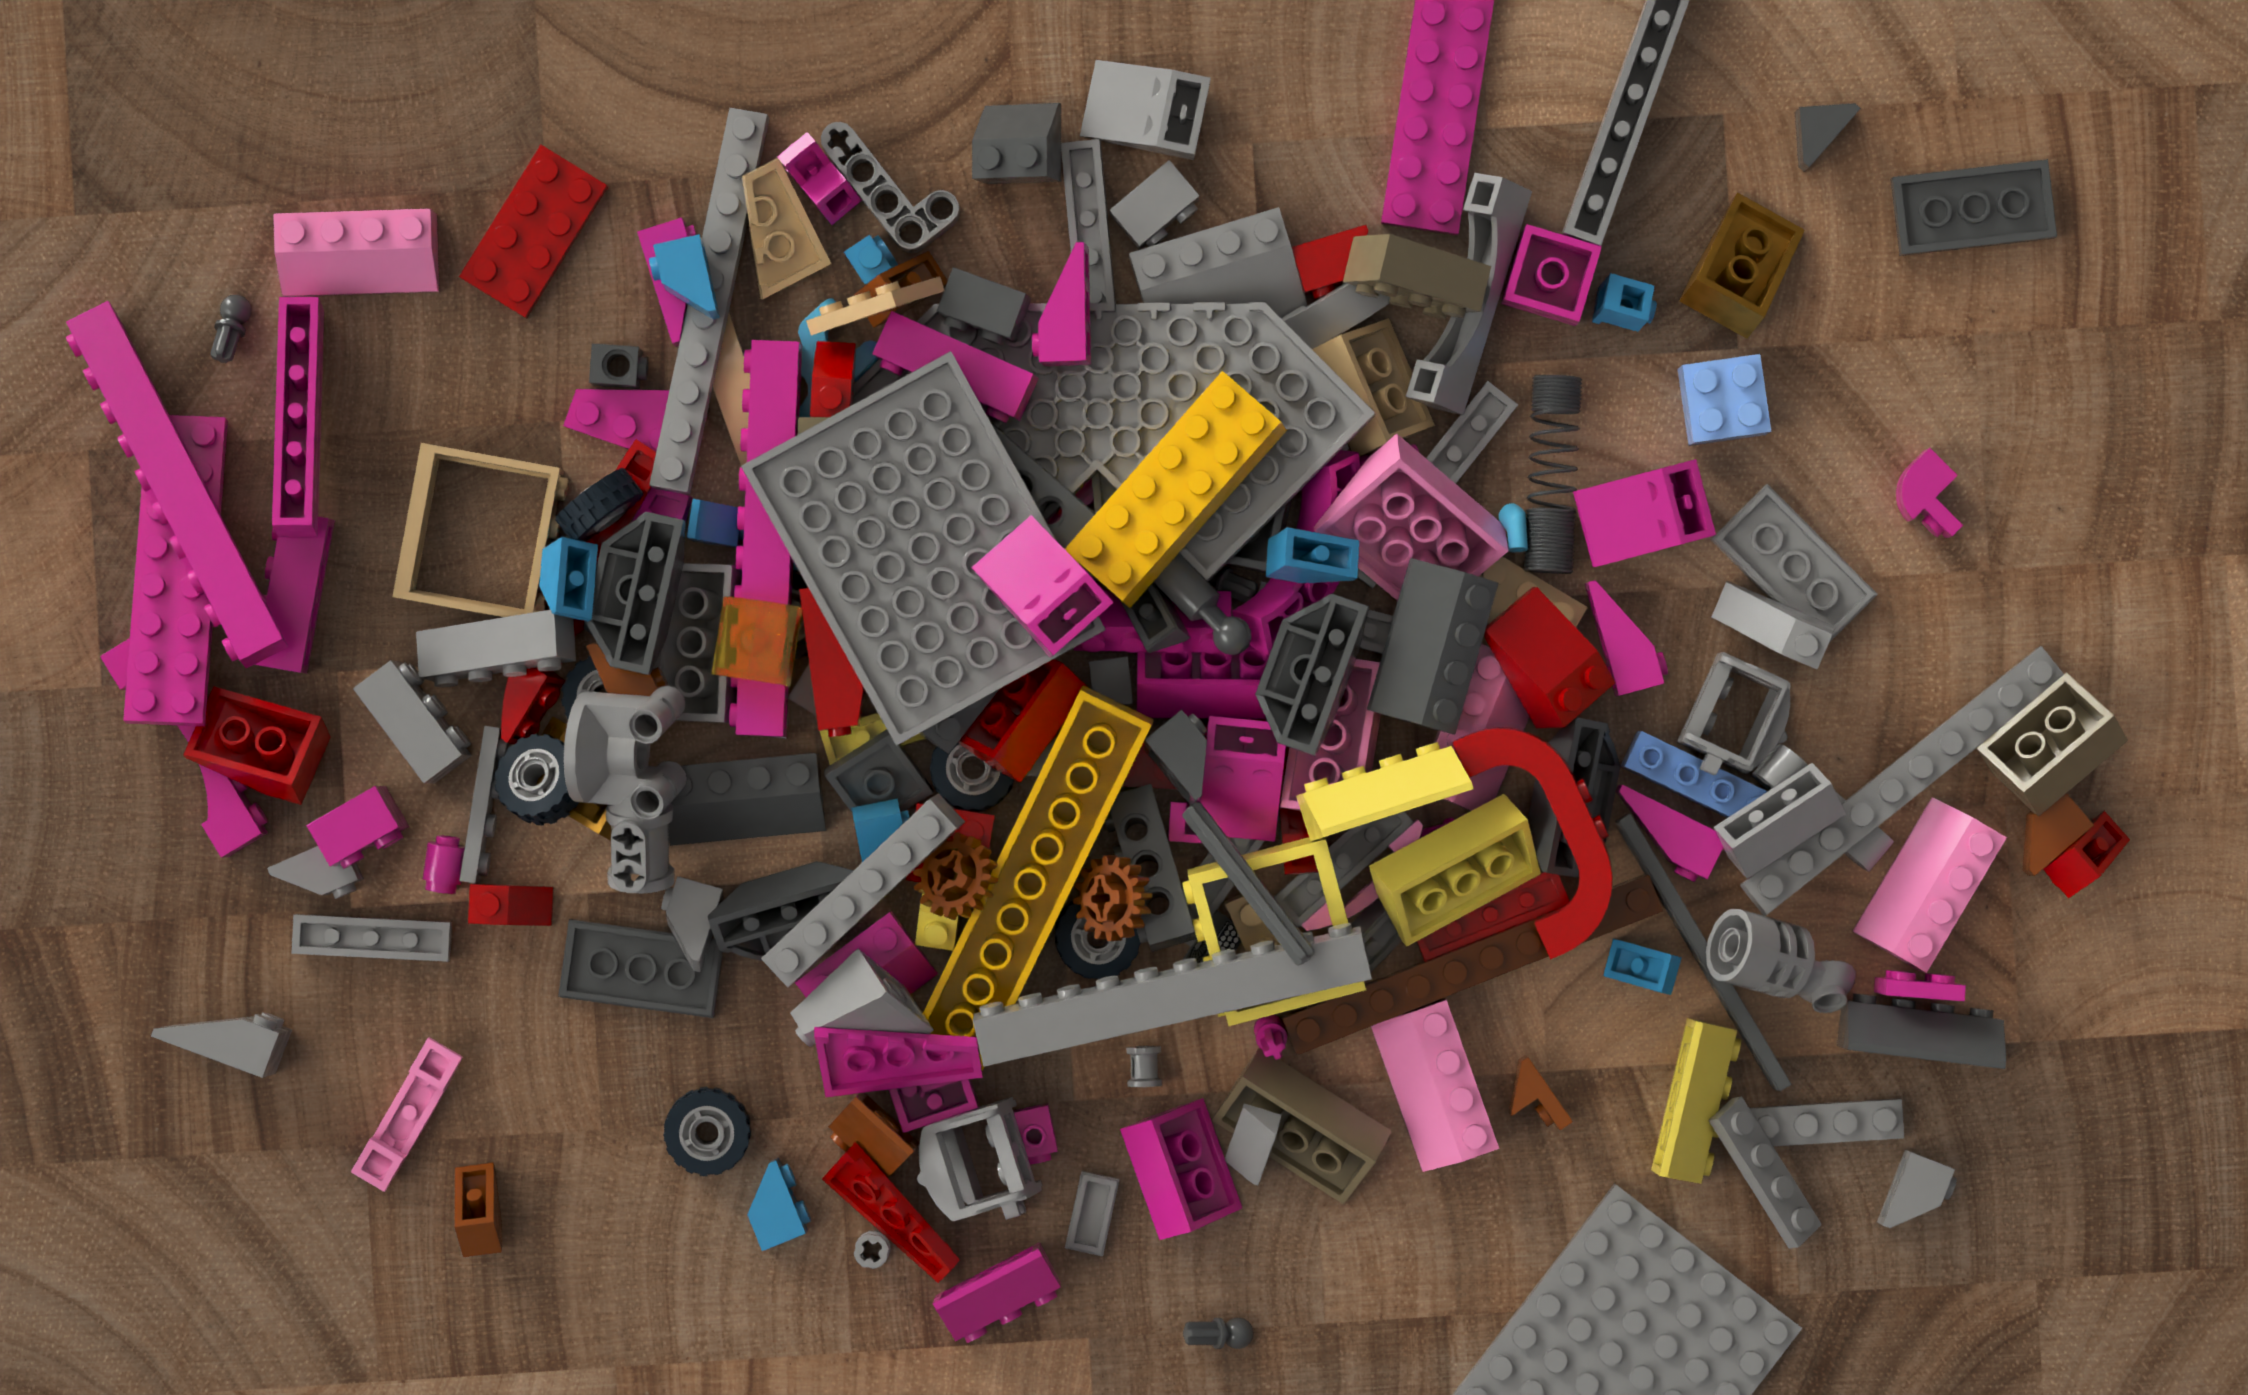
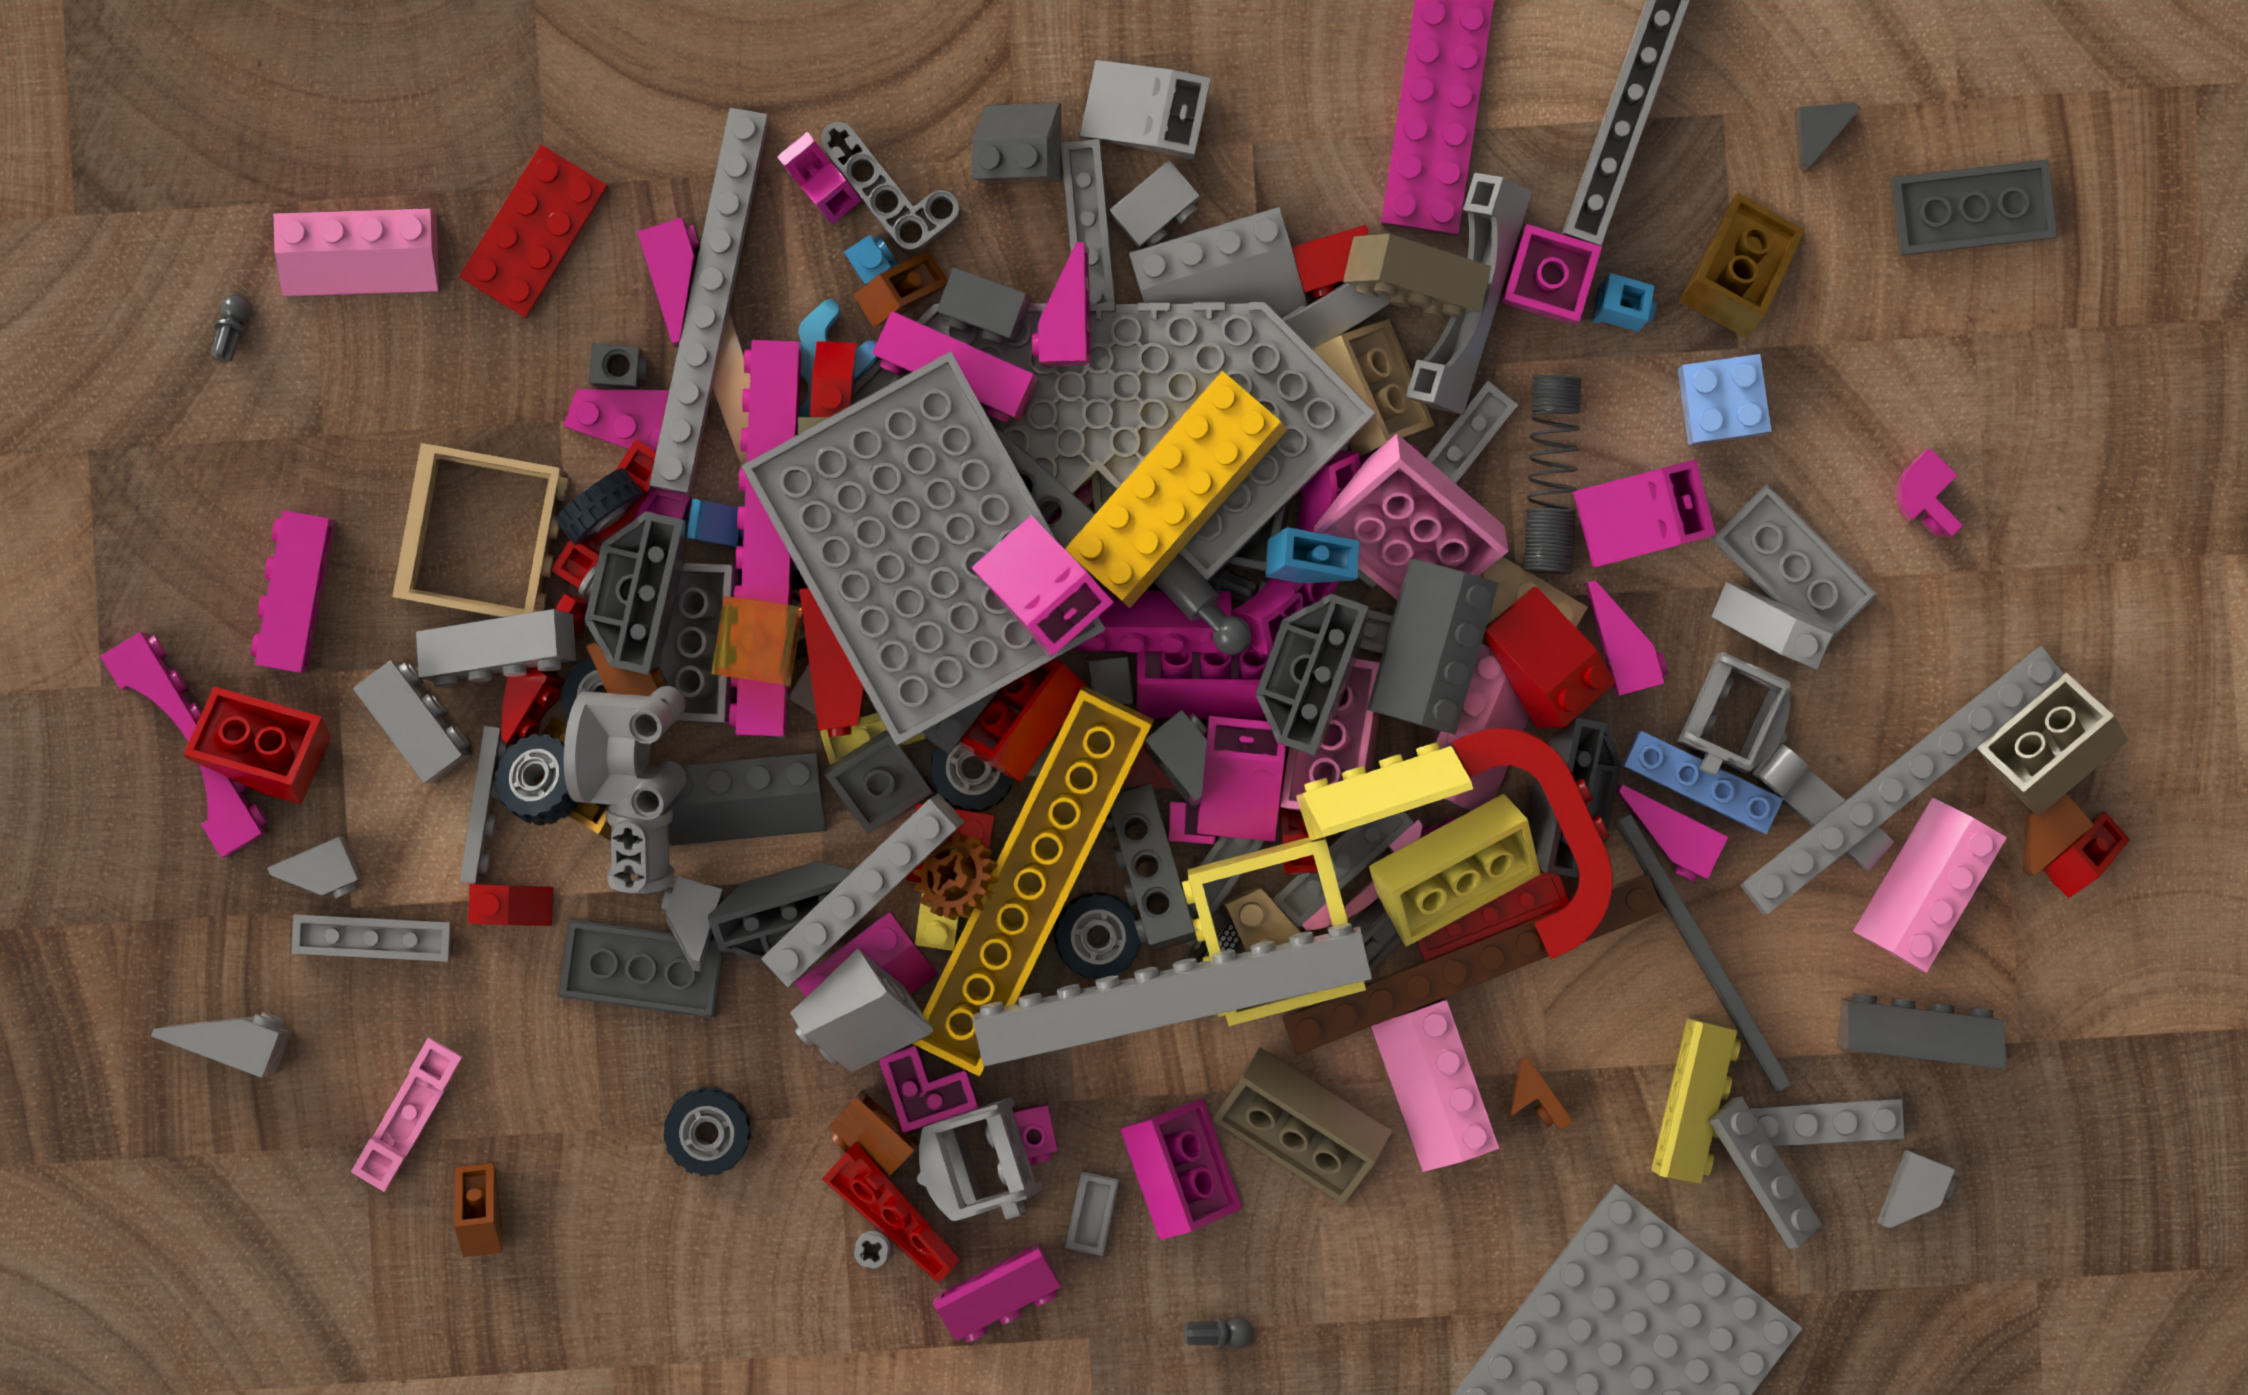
dark pink brick [66,301,289,669] -> none
dark pink plate [123,415,228,726] -> none
dark pink brick [272,297,324,537] -> none
dark pink brick [306,786,409,869] -> none
dark pink brick [422,835,465,894] -> none
dark azure slope [539,537,598,622] -> none
dark azure slope [649,234,720,319] -> none
tan wing [742,158,831,299] -> none
dark azure slope [747,1158,811,1251] -> none
tan wing [806,276,945,335] -> none
dark pink wing [814,1027,983,1097] -> none
dark azure slope [851,799,909,862] -> none
dark orange gear [1073,855,1152,941] -> none
dark grey slope [1119,582,1191,653] -> none
light grey bush [1126,1046,1162,1087] -> none
dark grey axle [1182,802,1315,965] -> none
light grey slope [1225,1103,1281,1186] -> none
dark pink axle [1254,1015,1287,1060] -> none
medium azure arm [1498,503,1528,552] -> none
dark azure slope [1603,938,1682,995] -> none
light grey cylinder [1706,909,1856,1013] -> none
light grey brick [1714,763,1846,879] -> none
dark pink plate [1874,970,1966,1001] -> none

